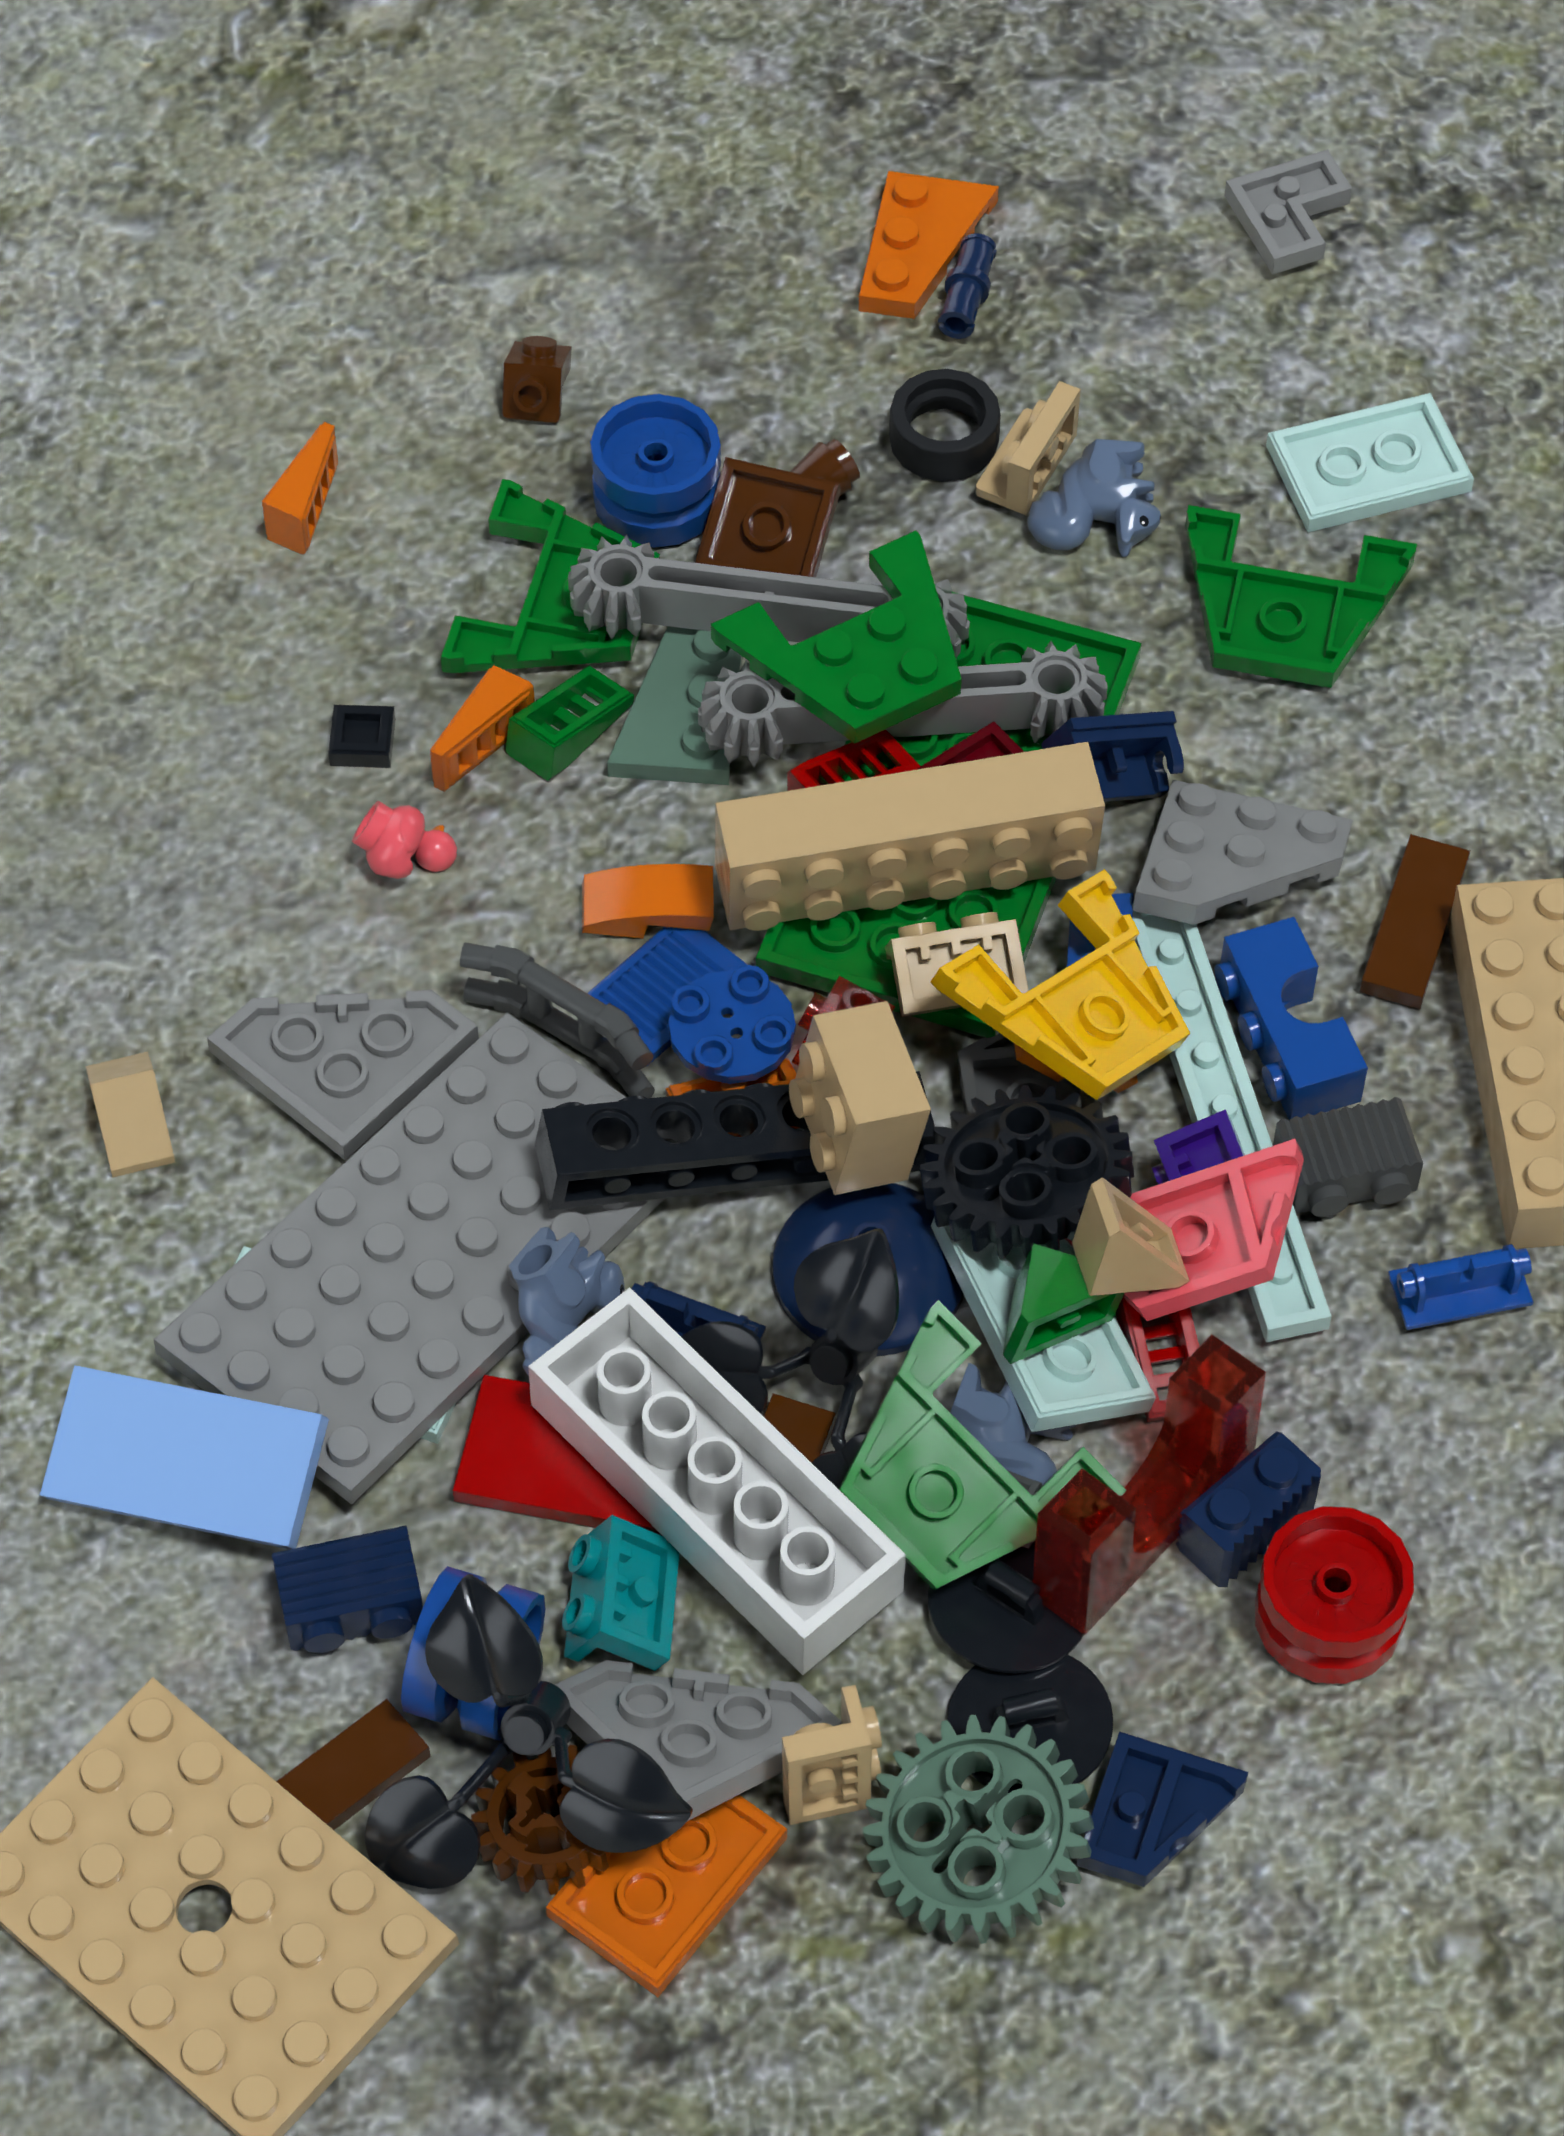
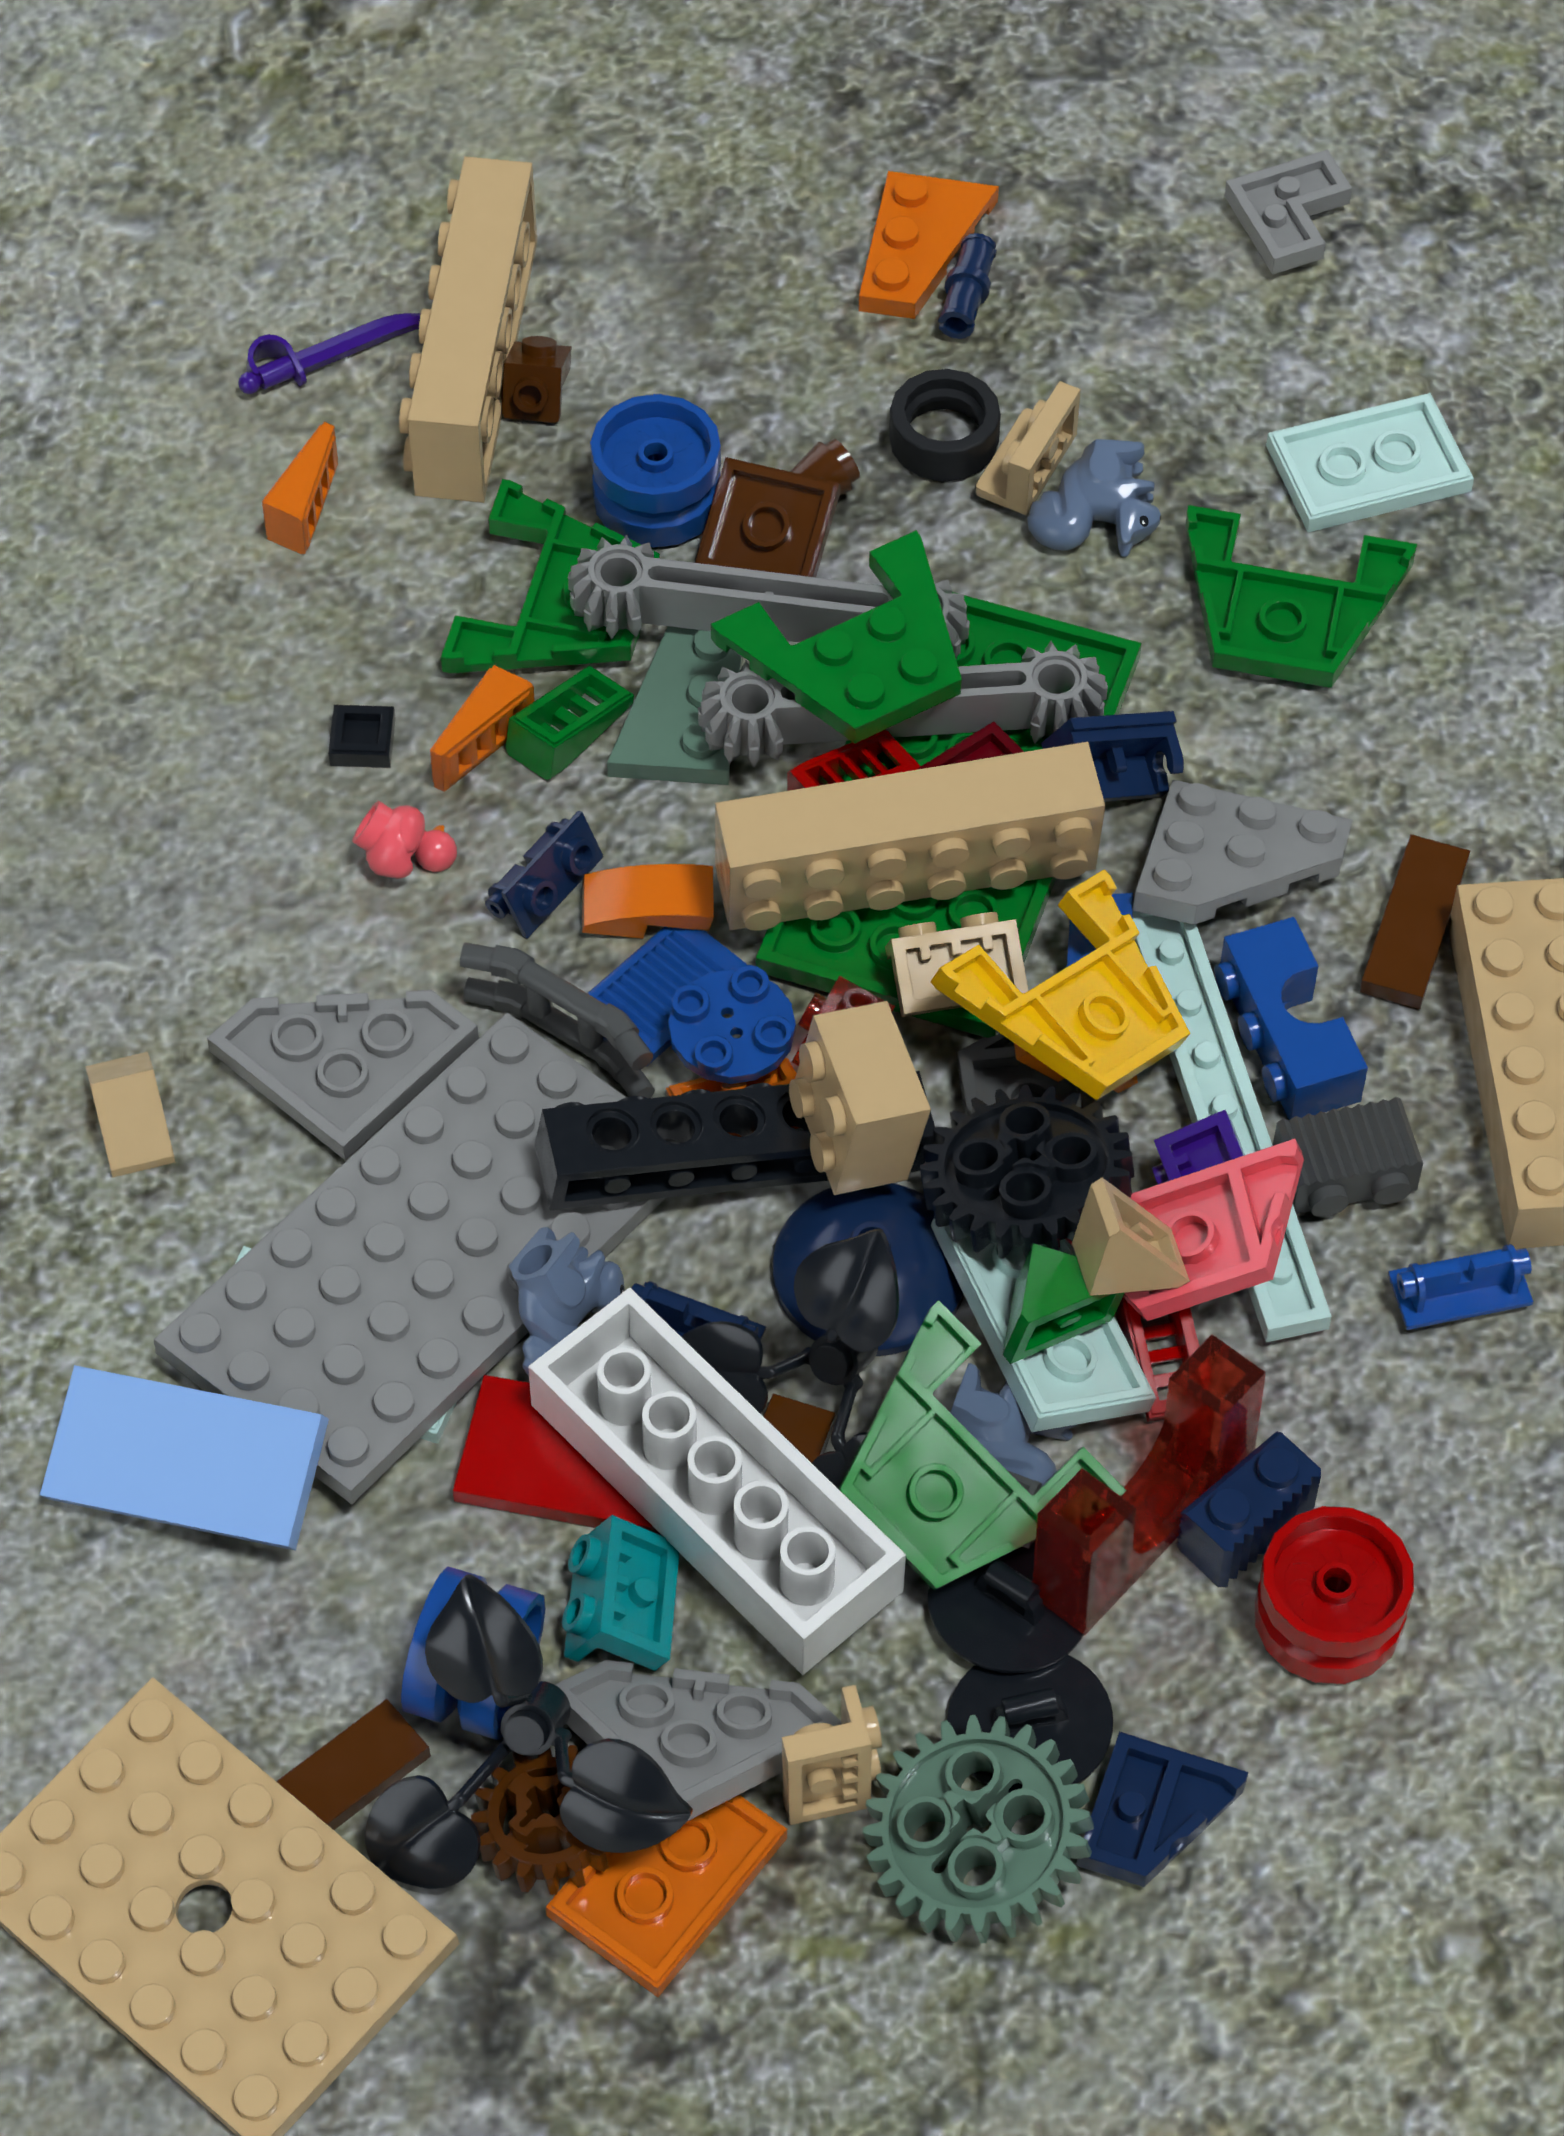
dark blue brick [272,1525,423,1653] -> none
none -> dark purple sword [238,313,421,395]
none -> tan brick [399,156,537,503]
none -> dark blue hinge [485,811,604,939]

